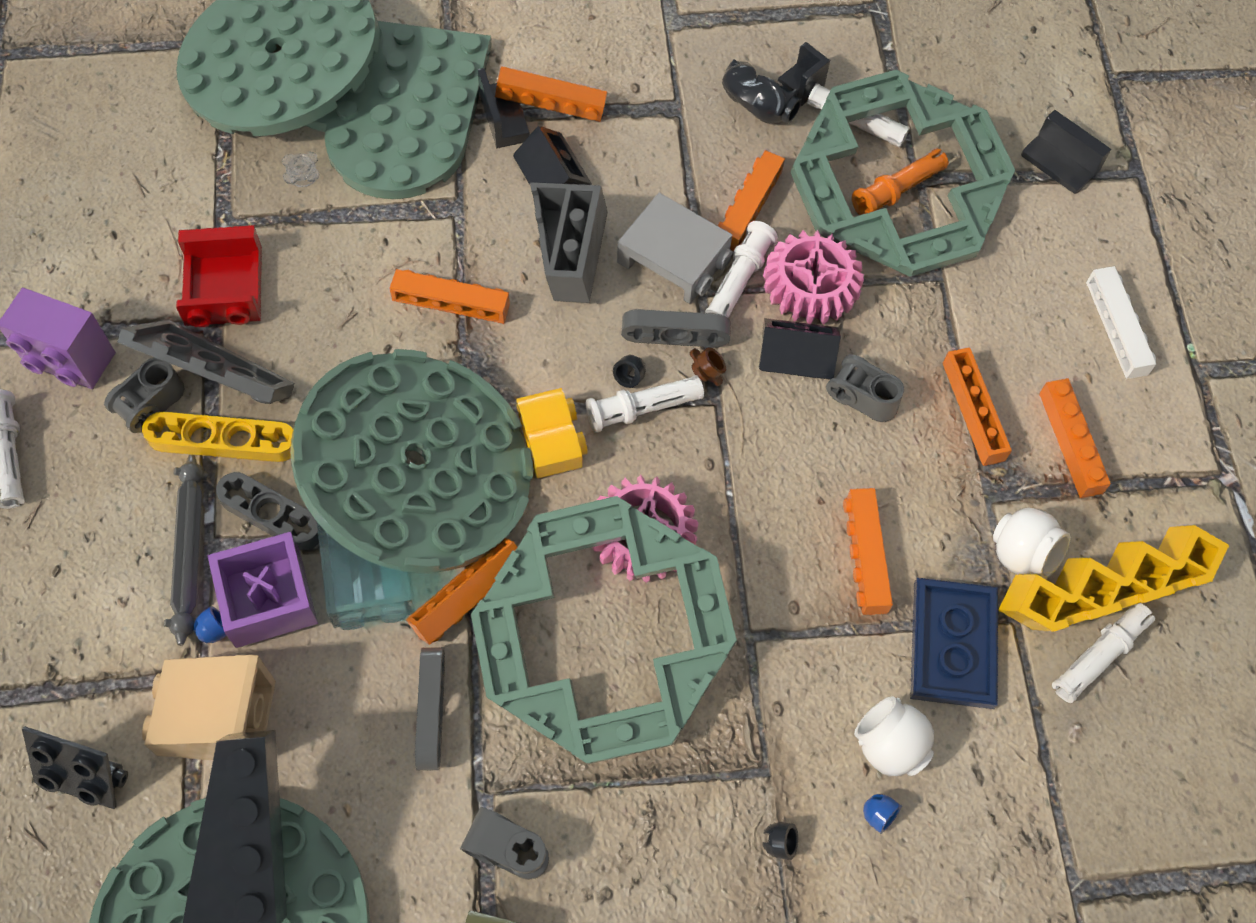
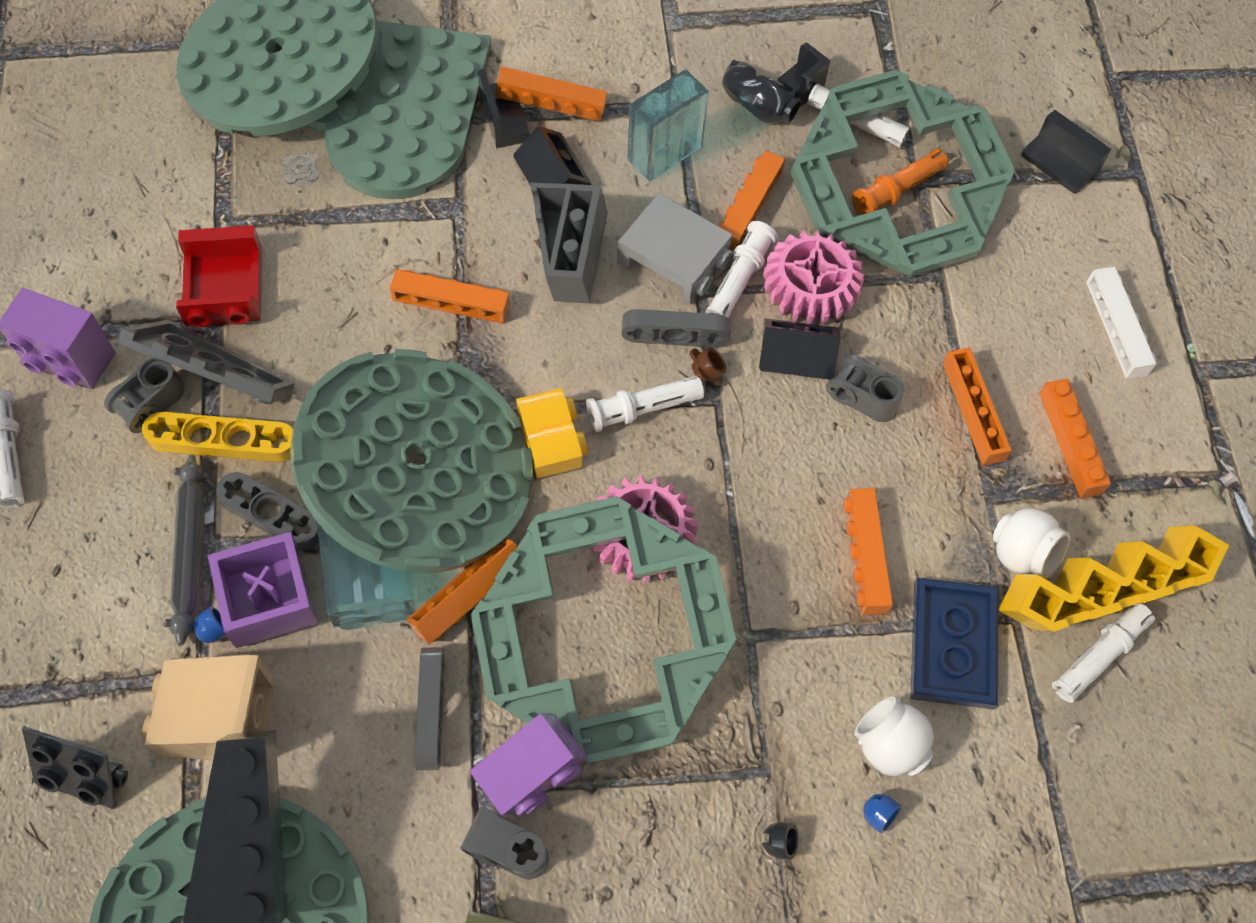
black hinge [613,354,646,388] -> none
none -> medium lavender brick [469,713,588,817]
none -> clear light blue brick [627,69,709,182]

